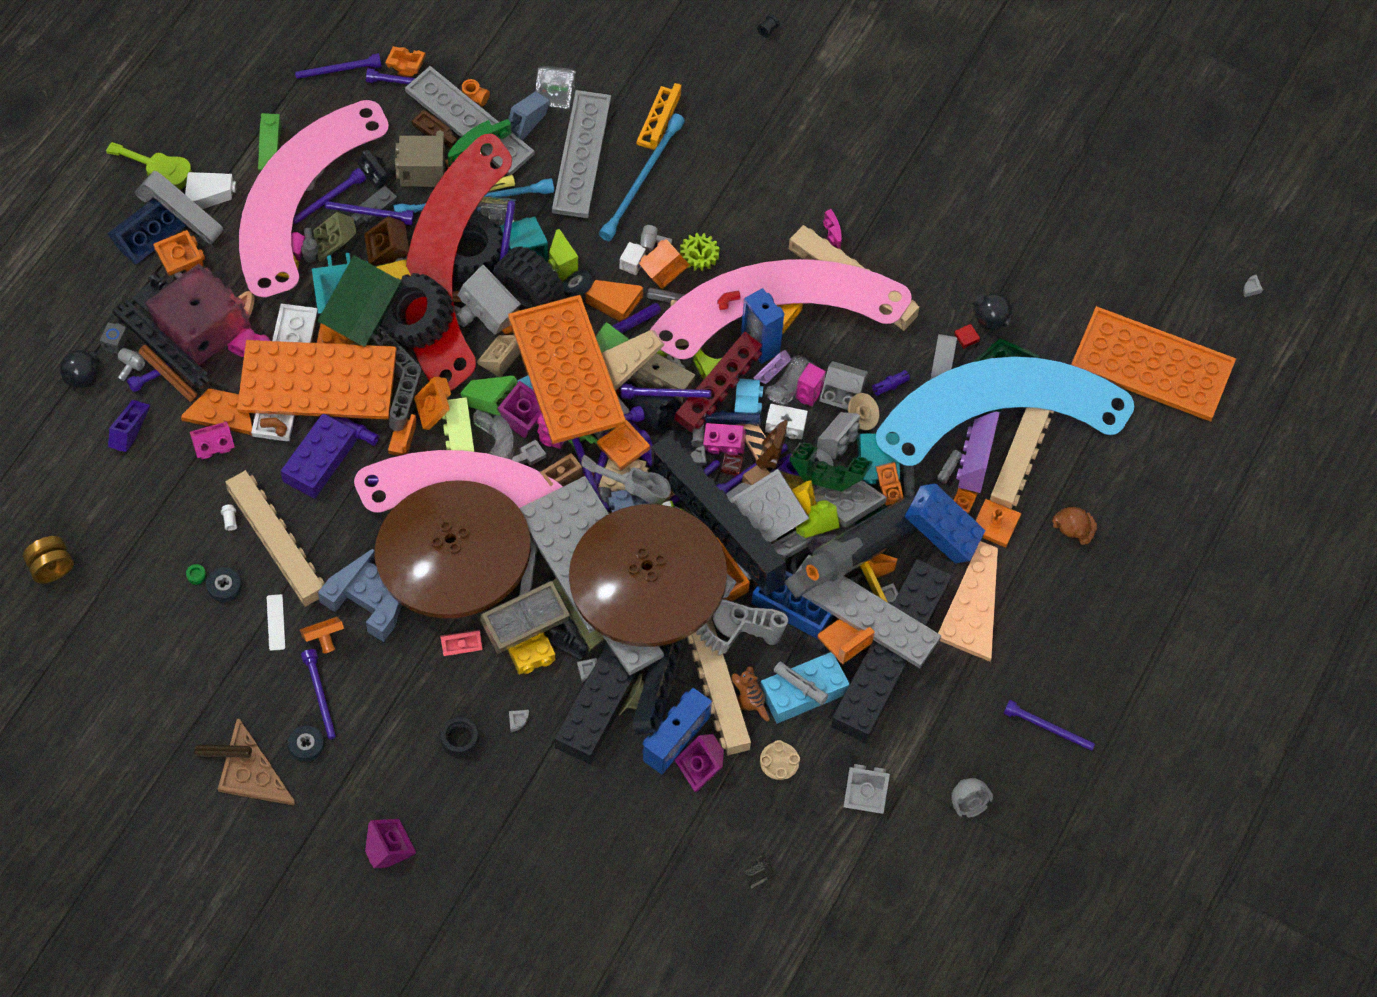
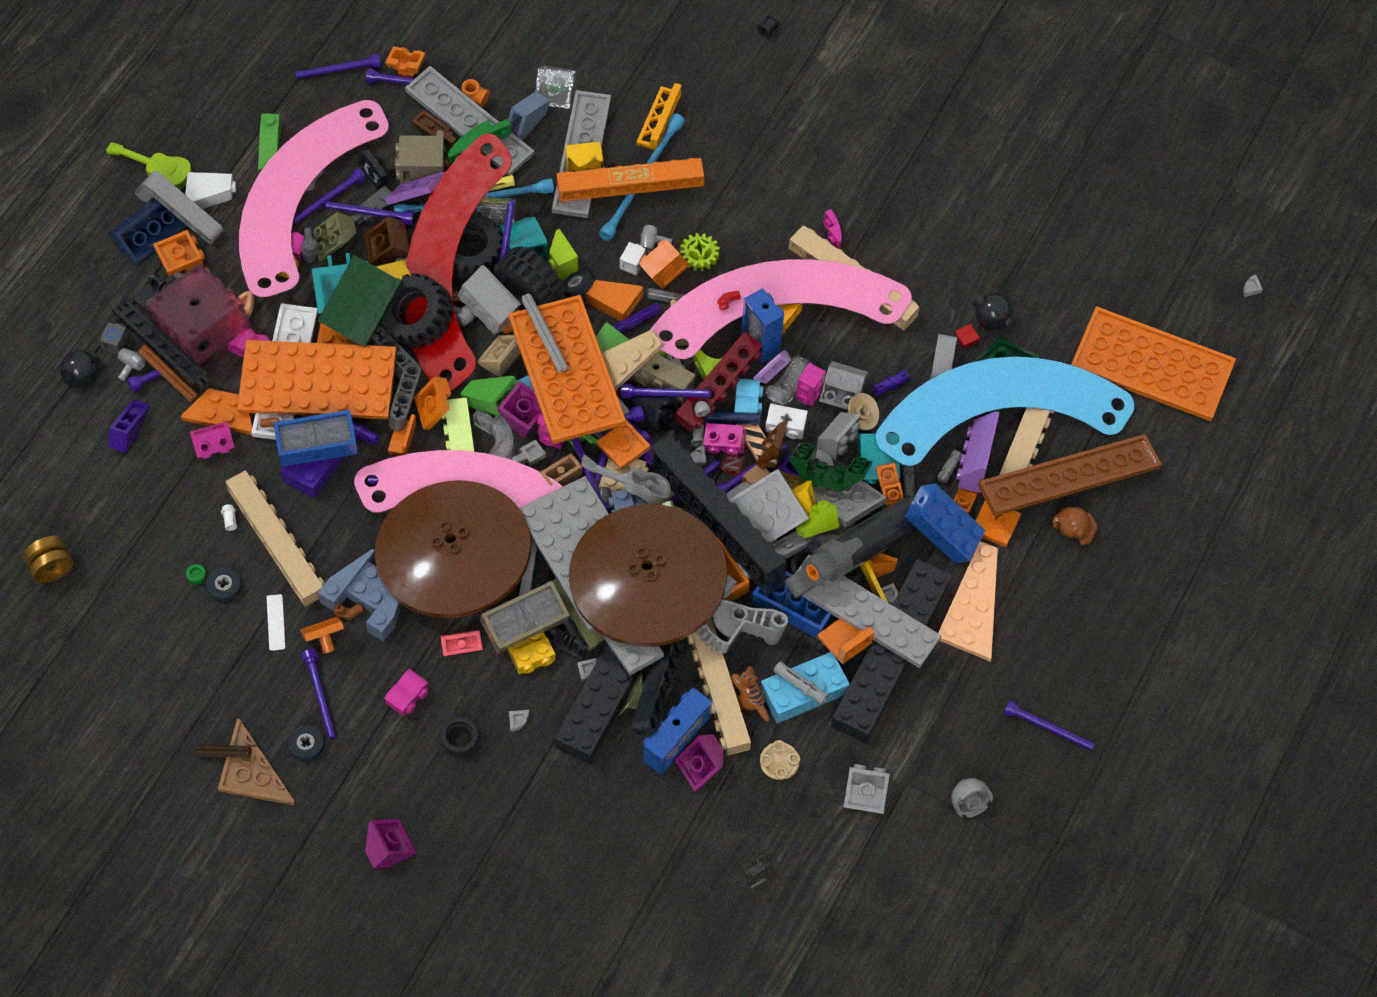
none -> brick [273,410,358,467]
none -> dark orange arm [334,603,364,620]
none -> dark pink brick [384,669,429,717]
none -> medium lavender tile [385,172,445,205]
none -> light grey axle [522,293,568,373]
none -> orange brick [556,158,704,202]
none -> yellow piece [566,141,605,172]
none -> light grey hinge [694,401,711,417]
none -> dark orange plate [978,434,1162,516]

